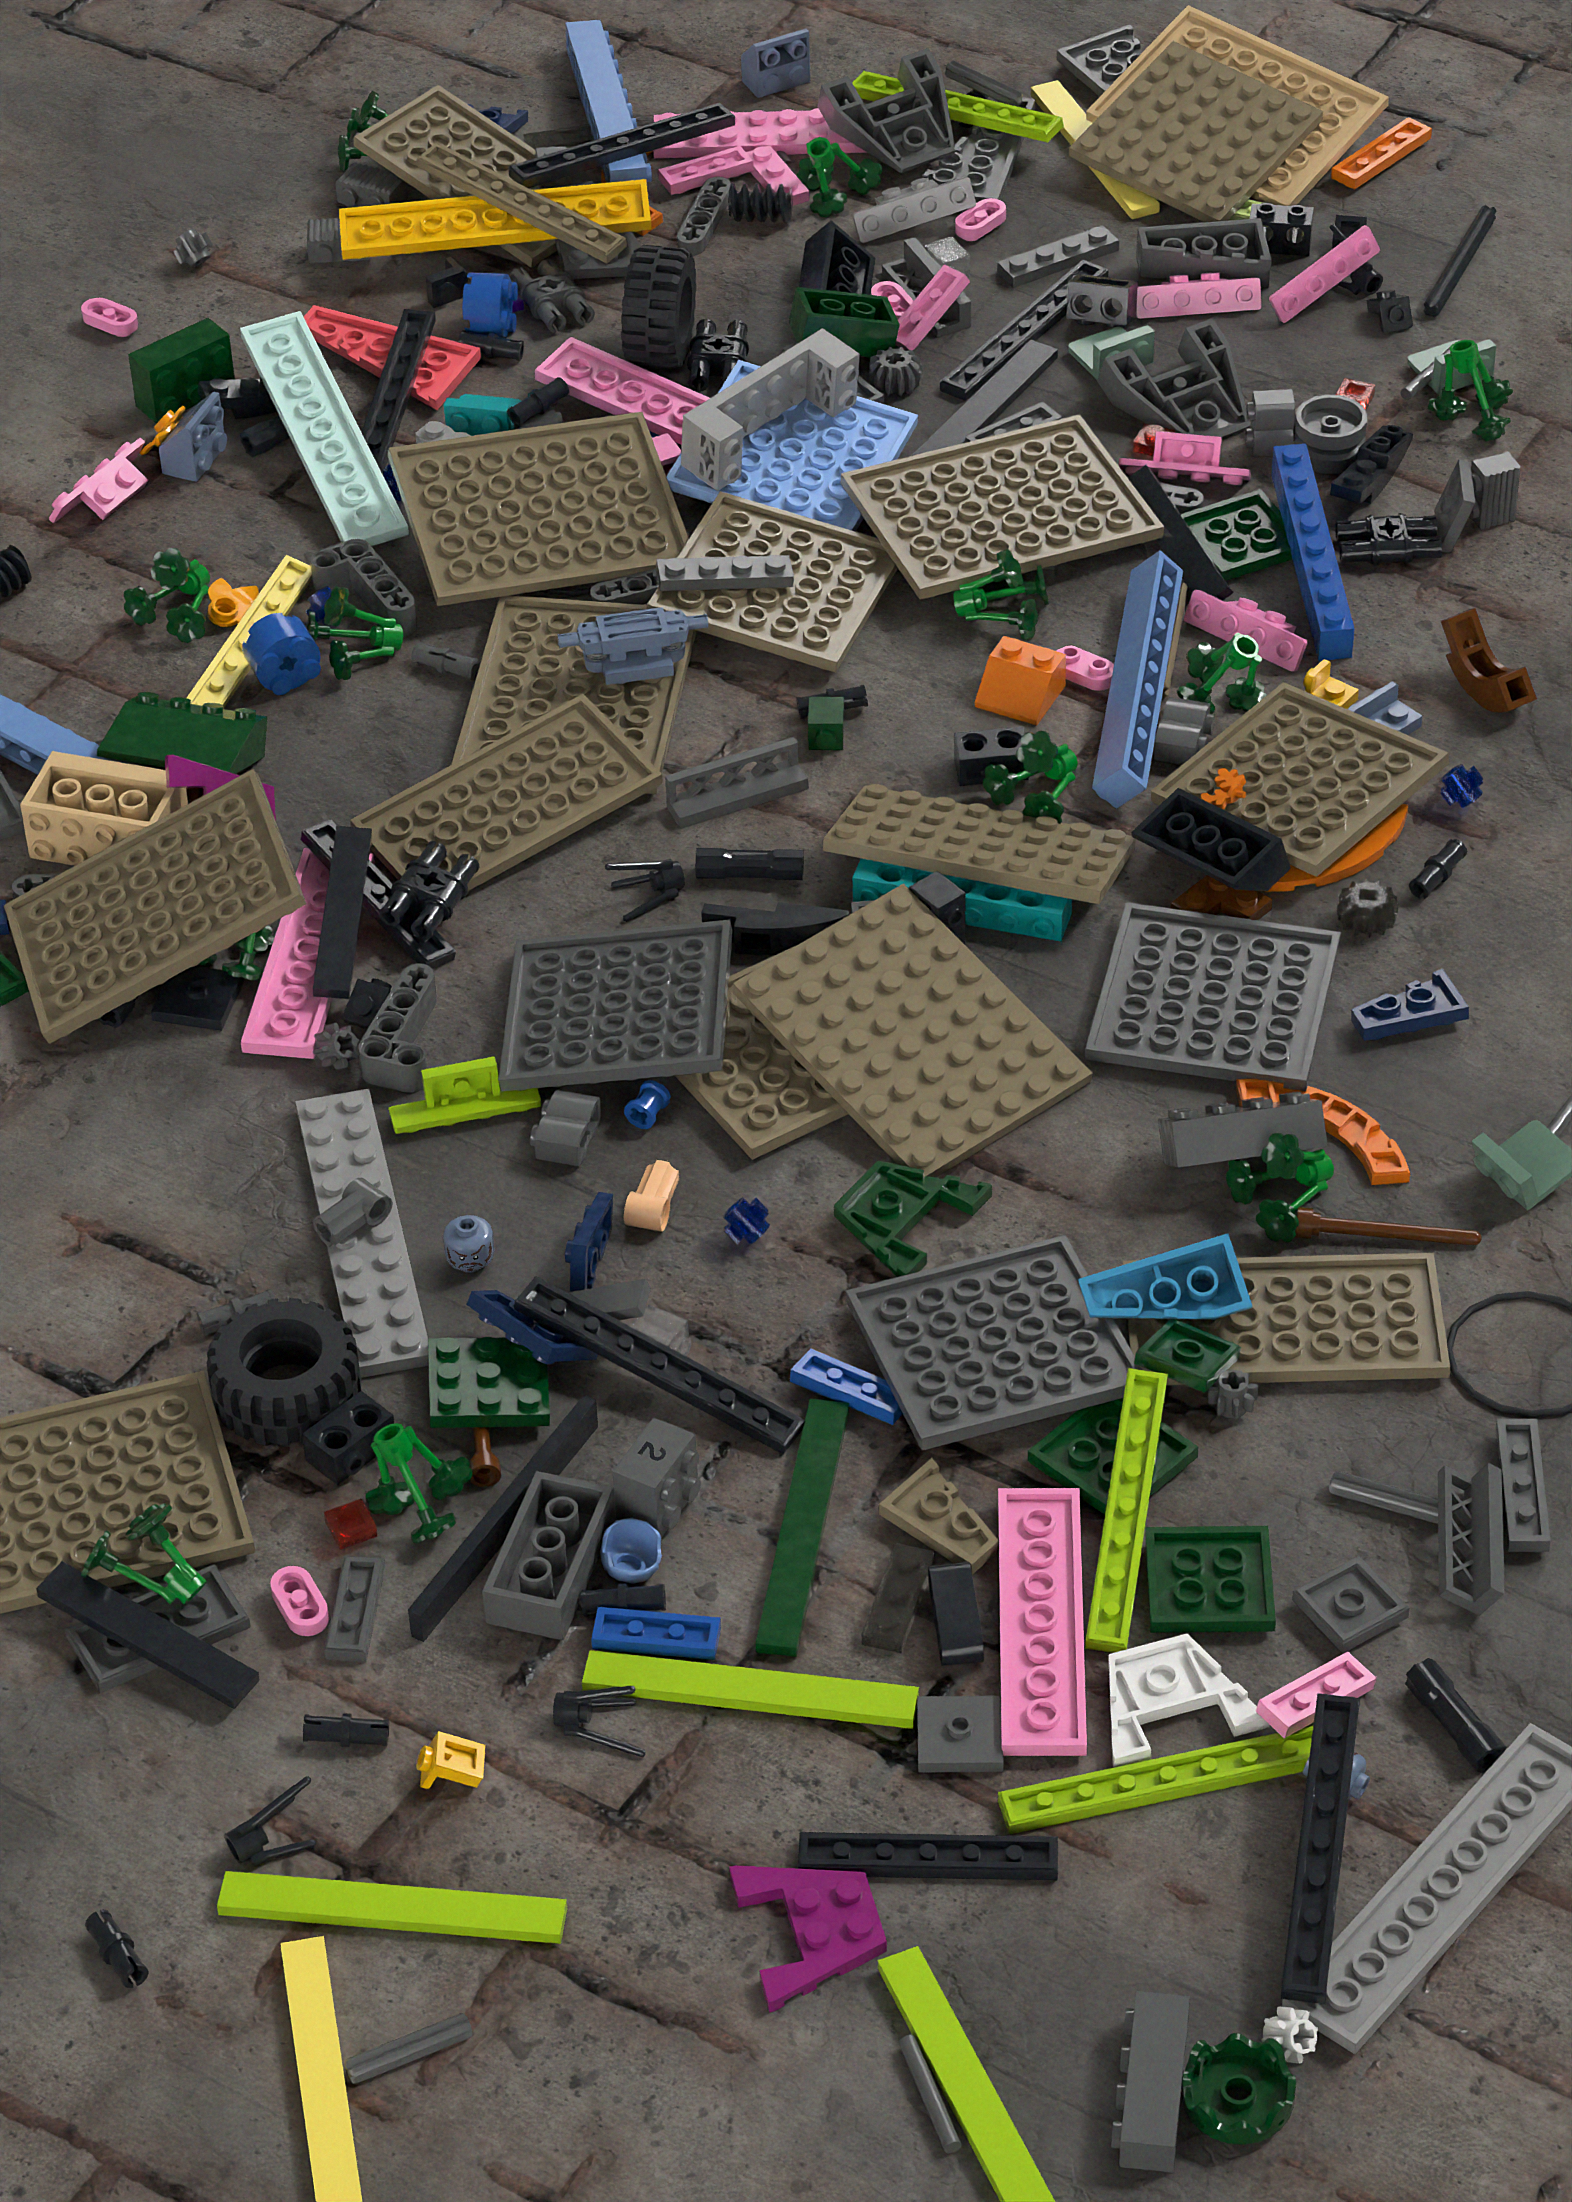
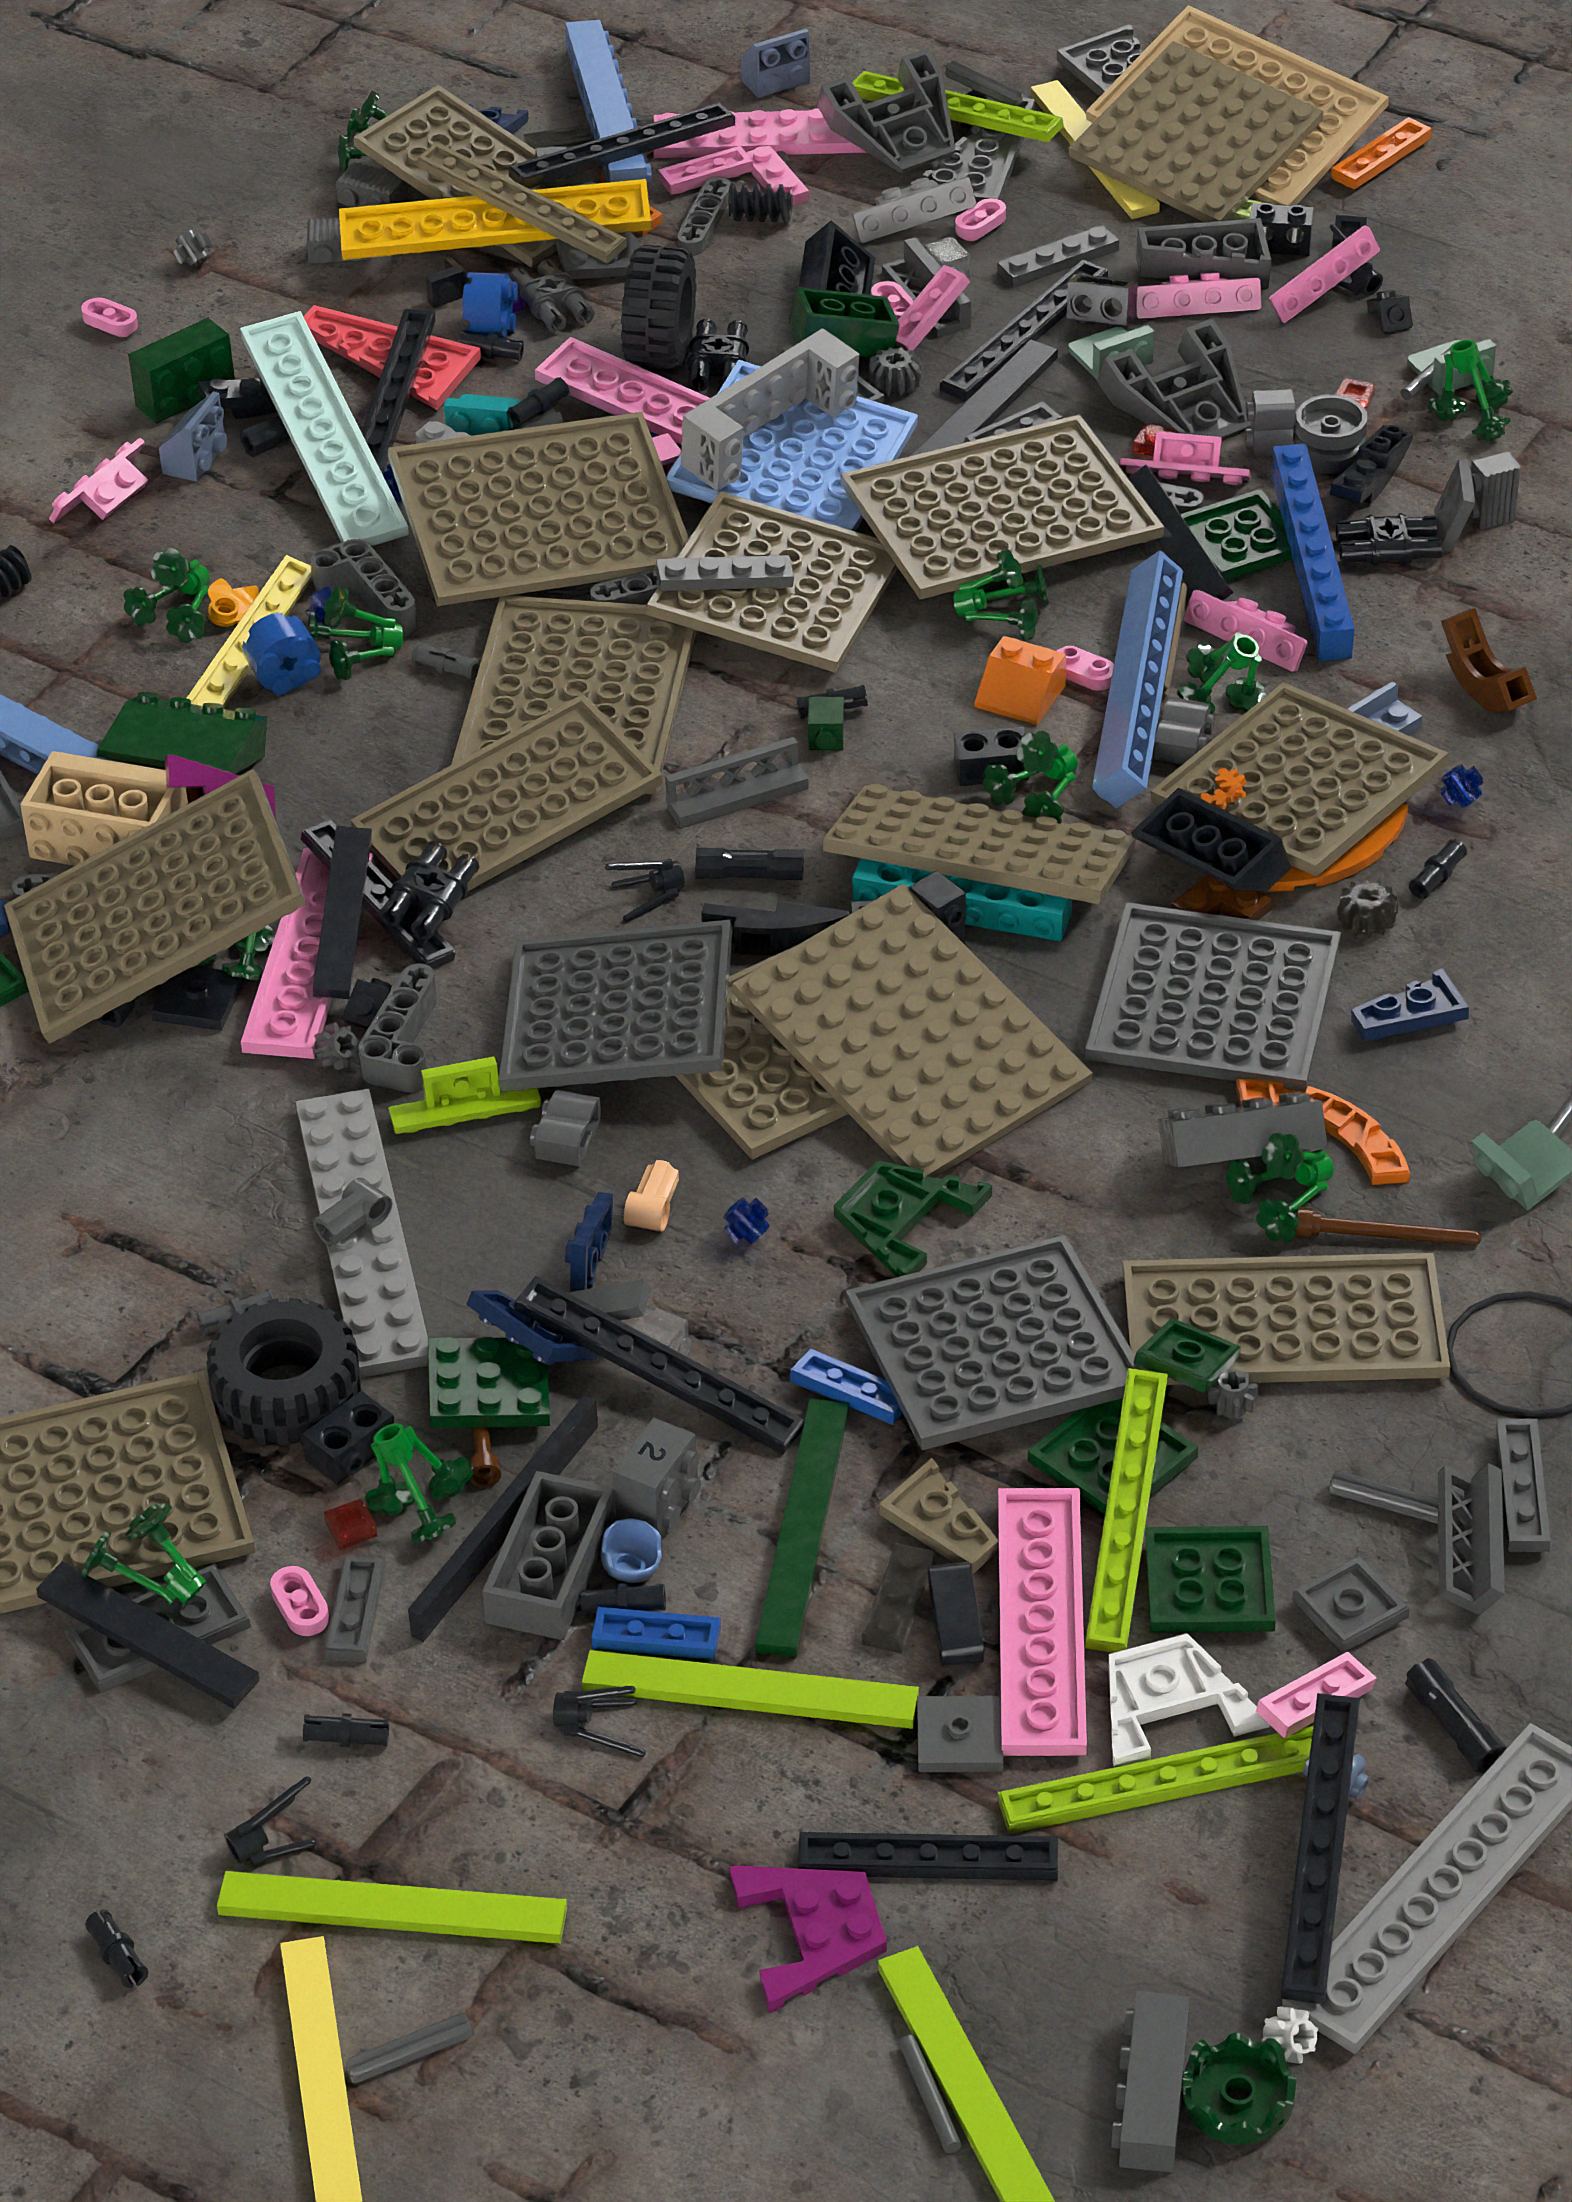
light orange plate [139,406,185,455] -> none
yellow bracket [416,1731,485,1789] -> none
sand blue head [443,1215,495,1272] -> none
sand blue piece [557,607,708,685] -> none
blue bush [624,1080,671,1129] -> none
dark green plant [797,137,882,217] -> none
dark azure wedge [1078,1233,1252,1319] -> none
yellow bracket [1303,659,1359,709] -> none
black axle [1423,205,1497,317] -> none

